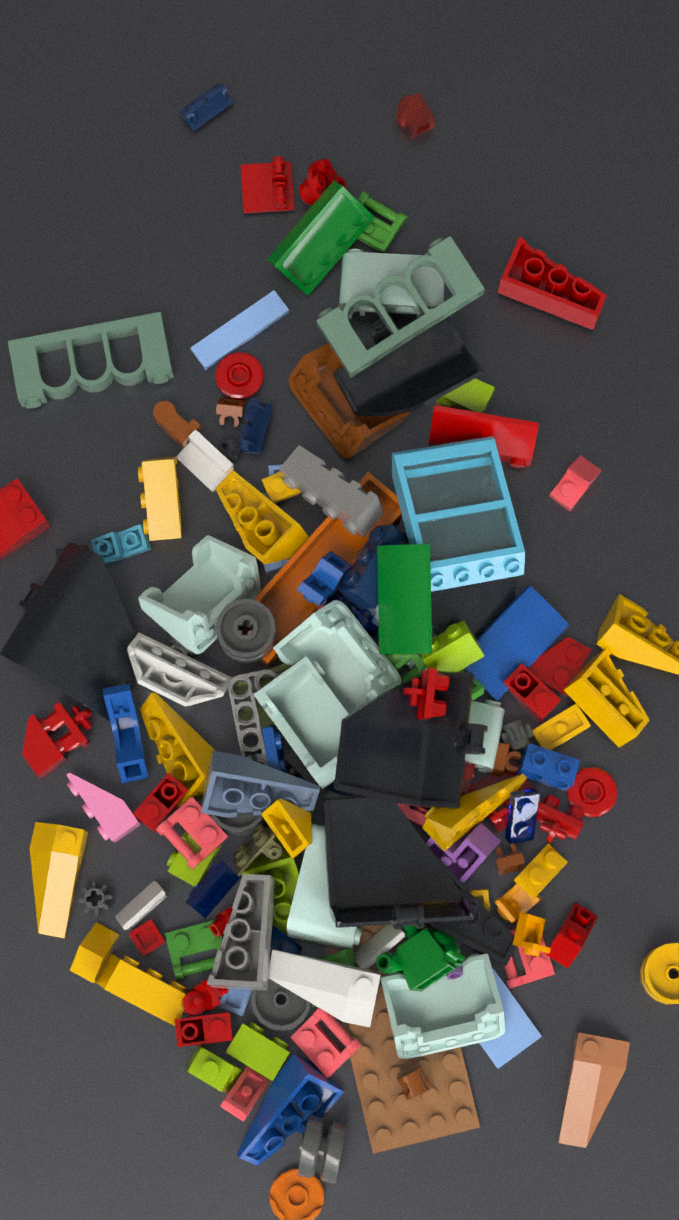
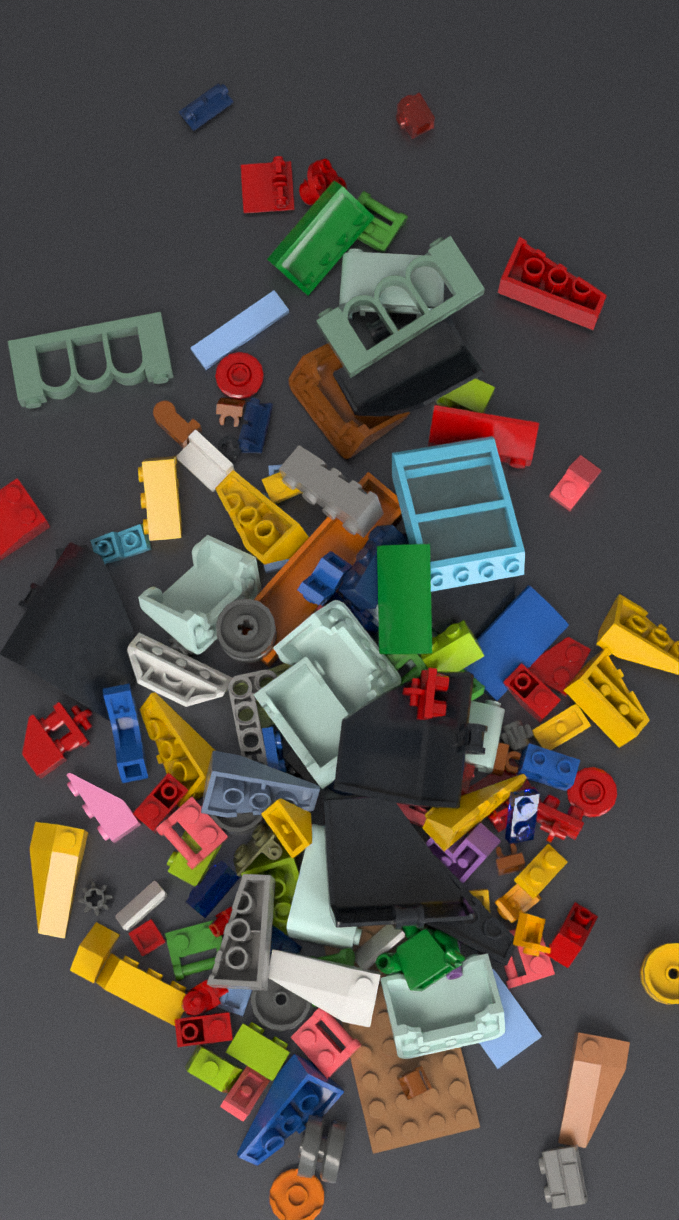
none -> light grey brick [539,1145,588,1209]

